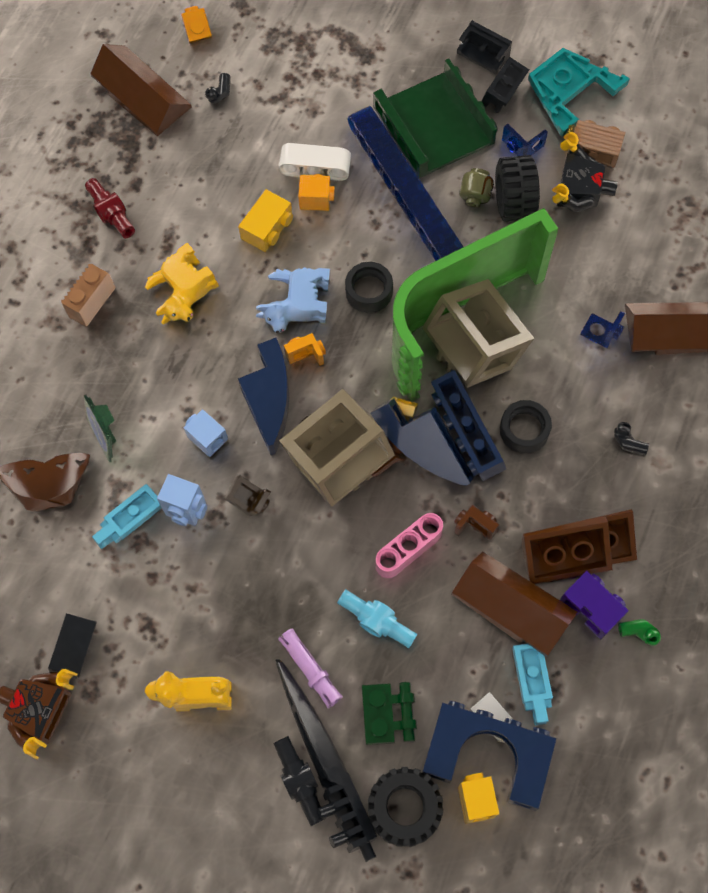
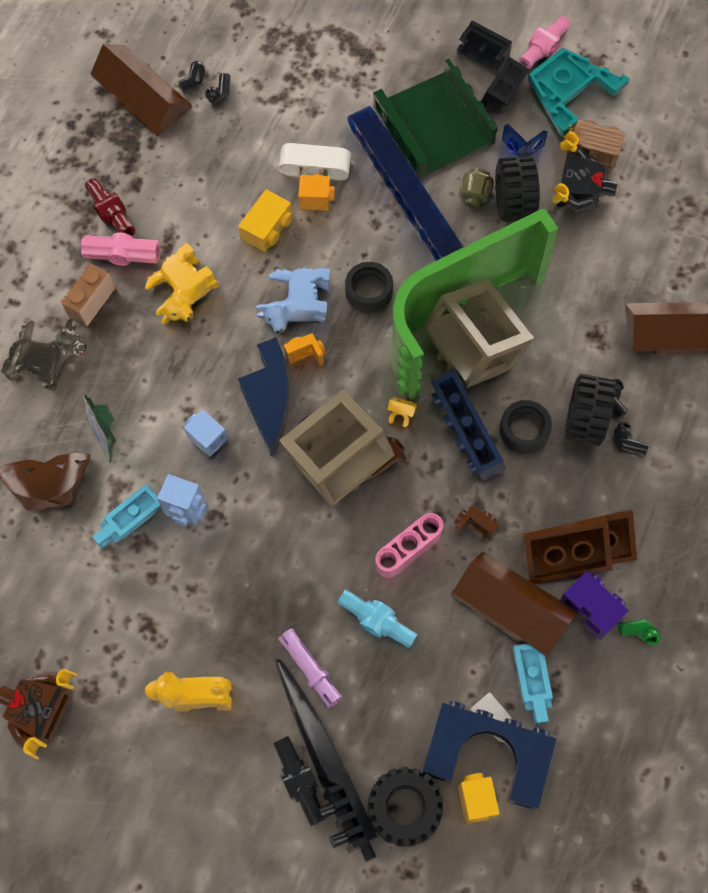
black hinge [48,613,97,679] -> none
light orange bracket [181,6,212,43] -> none
dark brown bracket [223,475,271,516] -> none
dark green plate [362,682,417,745] -> none
dark blue slope [370,398,474,486] -> none
clear blue bracket [580,311,625,348] -> none
none -> clear smoke animal [1,319,87,391]
none -> bright pink piece [81,233,161,266]
none -> black arm [178,61,205,92]
none -> bright pink pin [518,16,570,69]
none -> black tyre [565,374,615,446]
none -> black arm [612,378,628,419]

